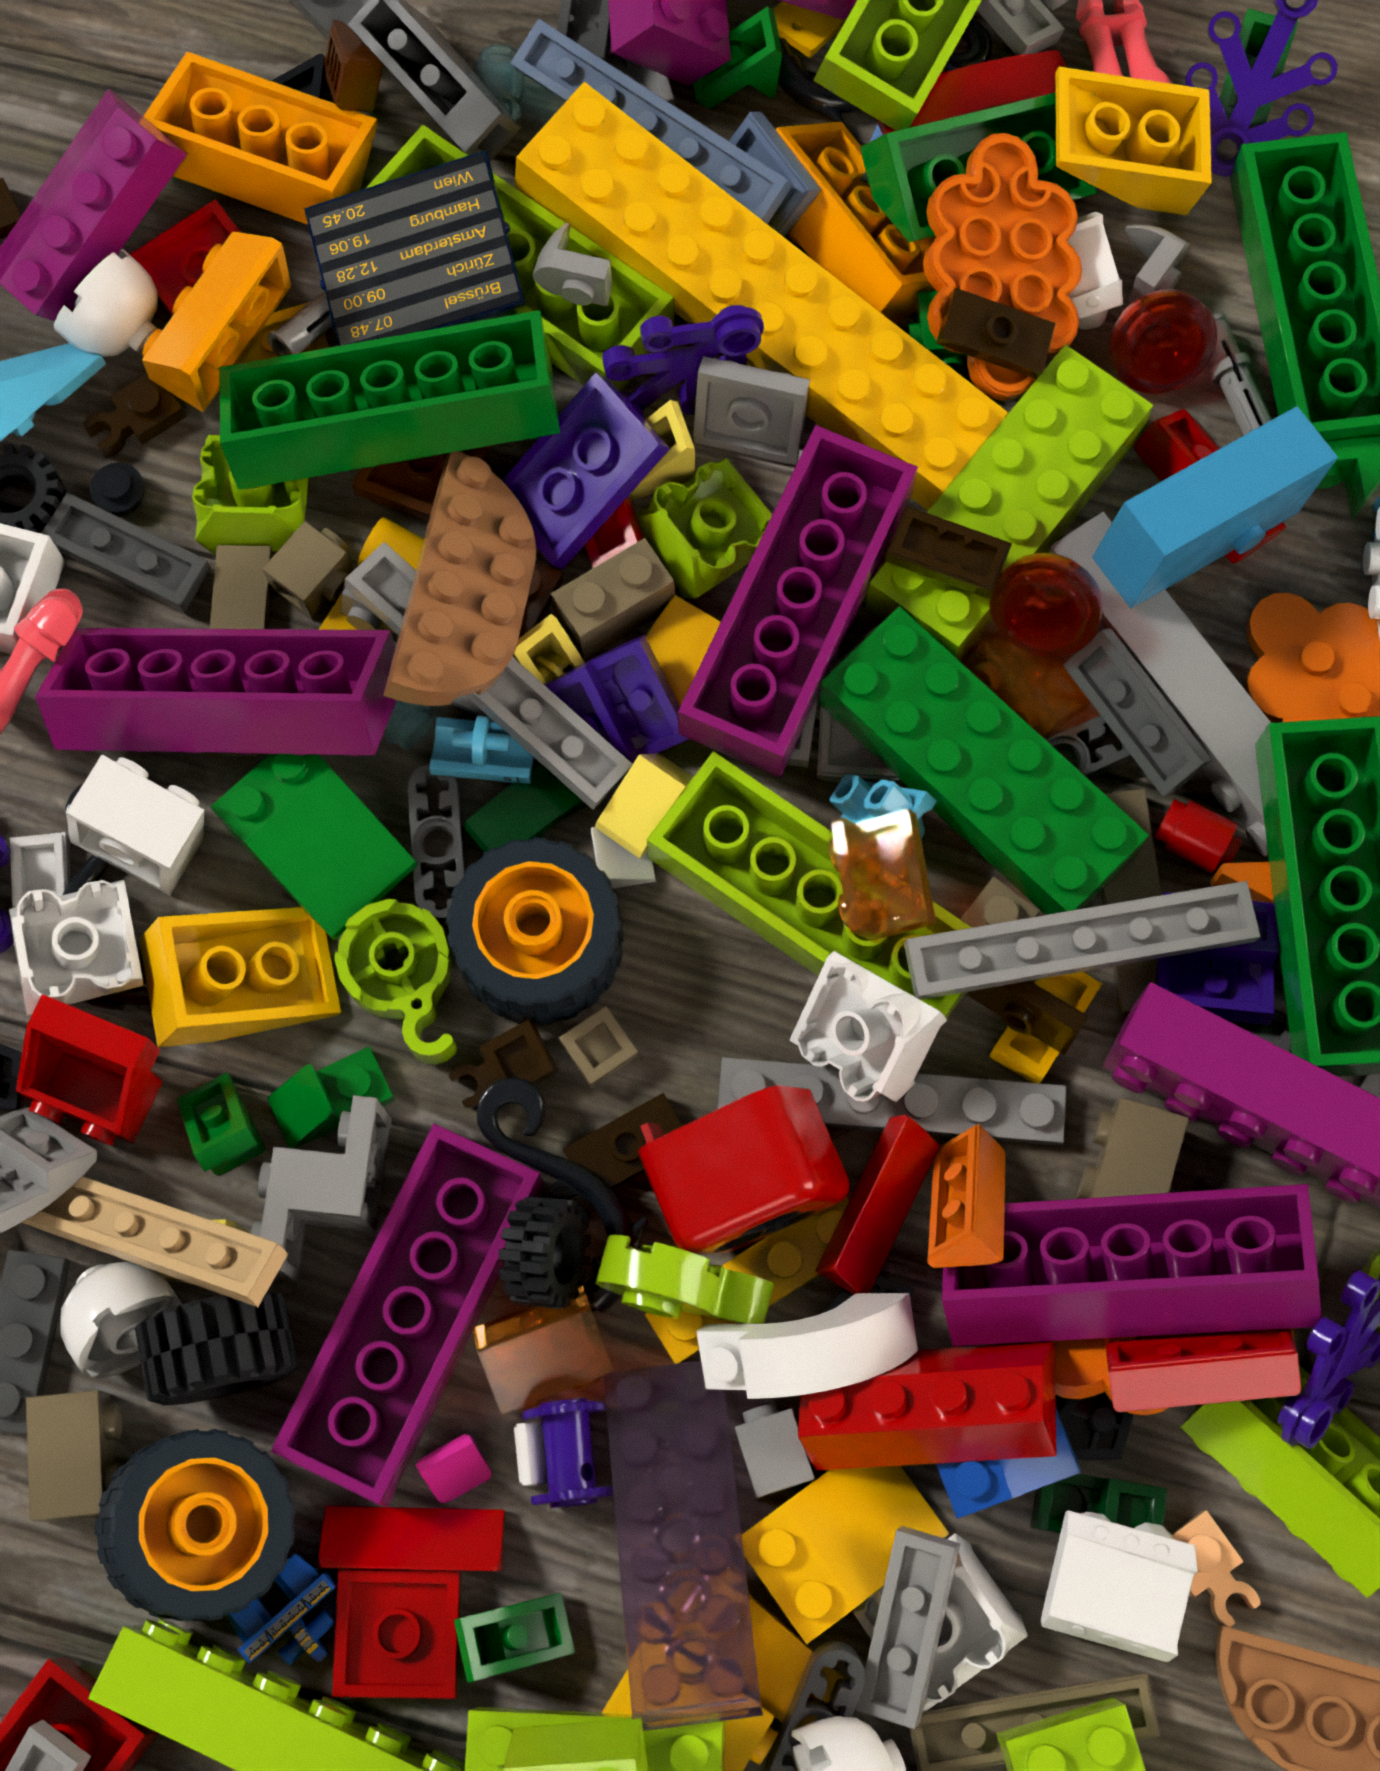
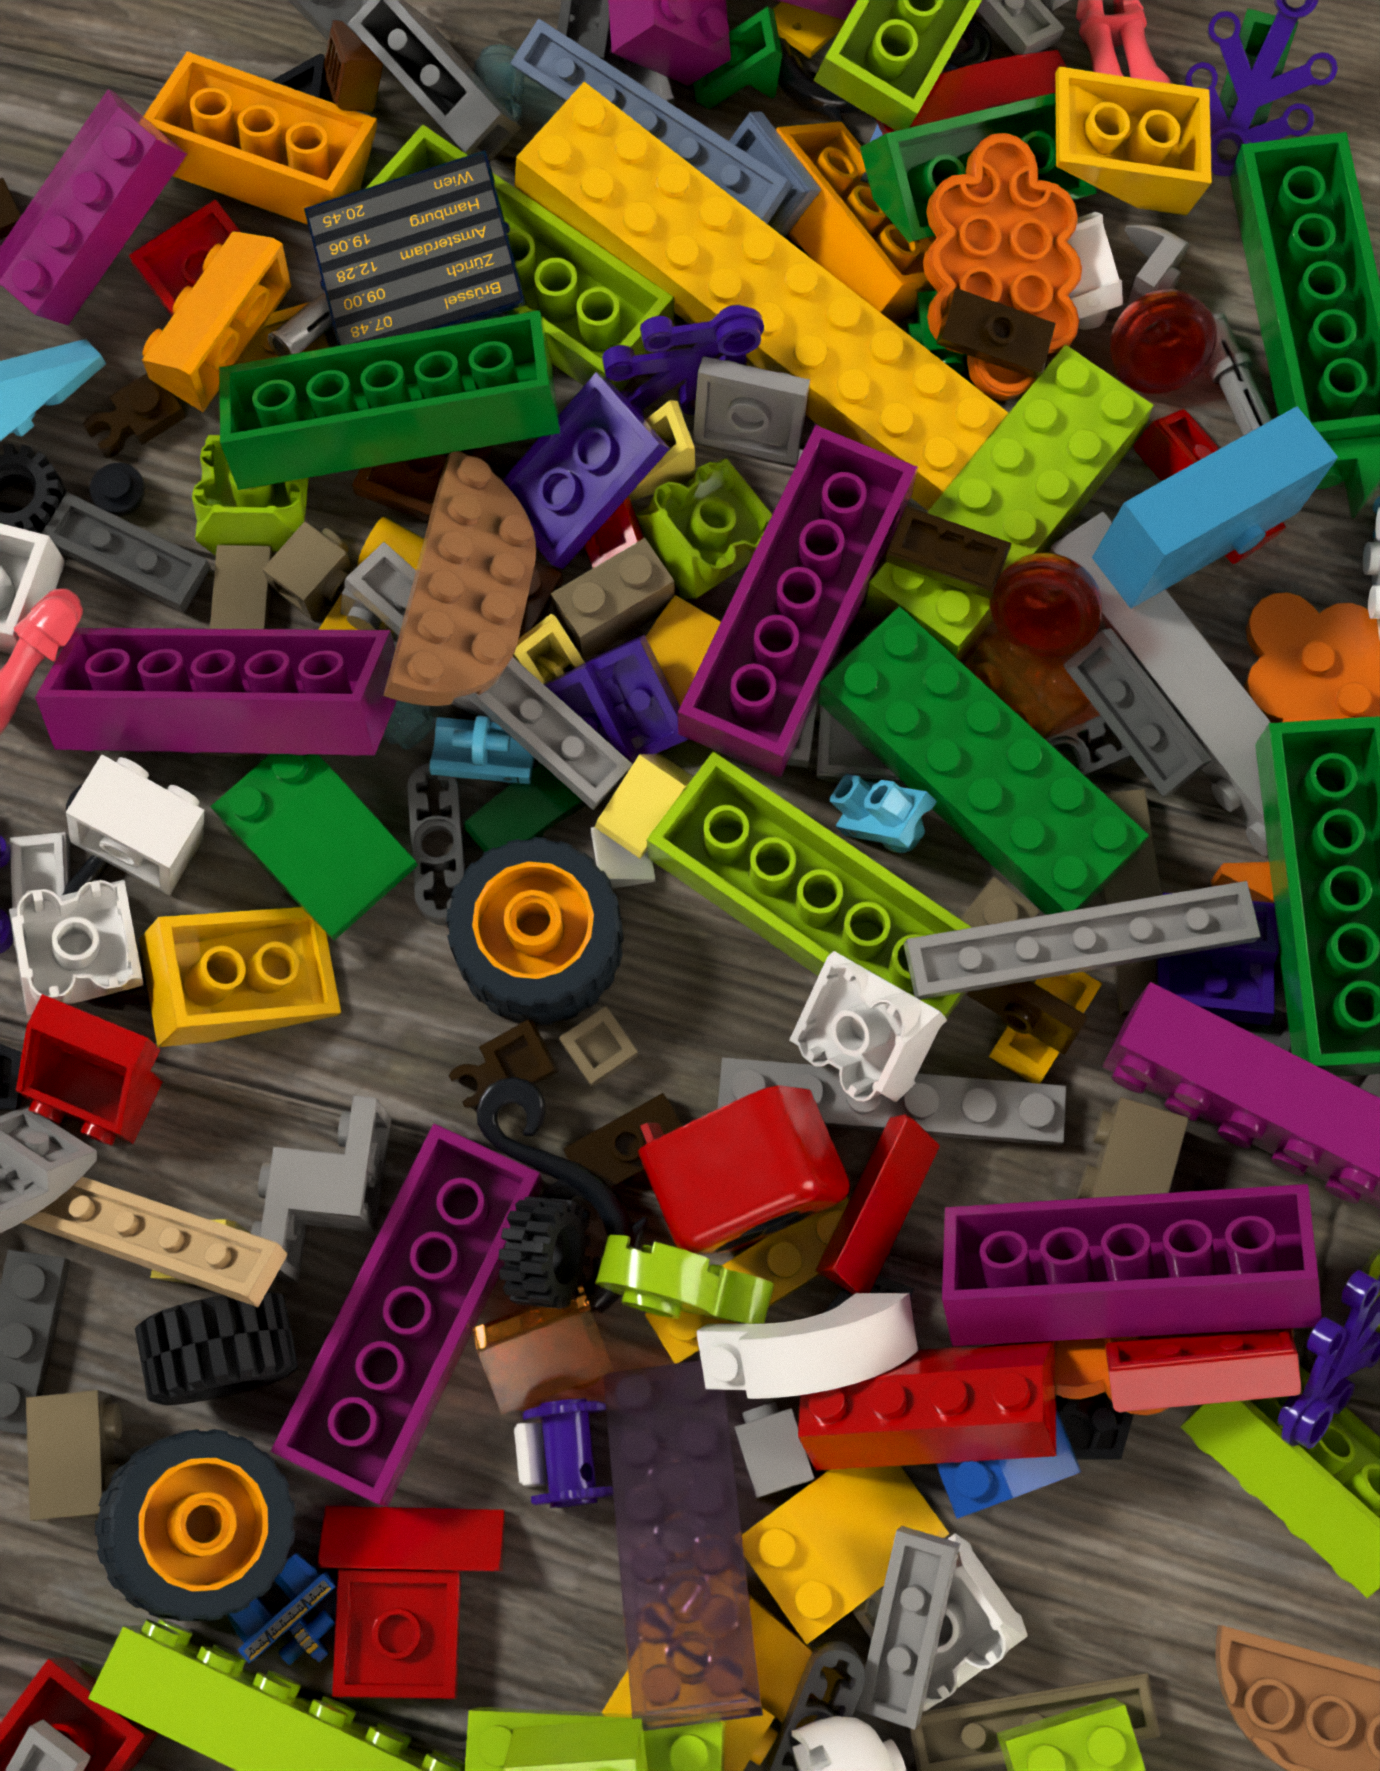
white cylinder [54,249,158,357] -> none
white cylinder [60,1261,182,1379] -> none
green slope [176,1072,265,1175] -> none
green slope [267,1046,396,1149] -> none
lime piece [334,899,457,1065] -> none
dark pink slope [416,1434,492,1504] -> none
green slope [454,1592,575,1683] -> none
light grey plate [532,222,612,306] -> none
clear orange bracket [829,809,936,941] -> none
orange slope [927,1124,1006,1268] -> none
dark green slope [1030,1473,1168,1533] -> none
white slope [1041,1510,1198,1663] -> none
red brick [1154,798,1243,874] -> none
light nougat plate [1171,1510,1261,1627] -> none

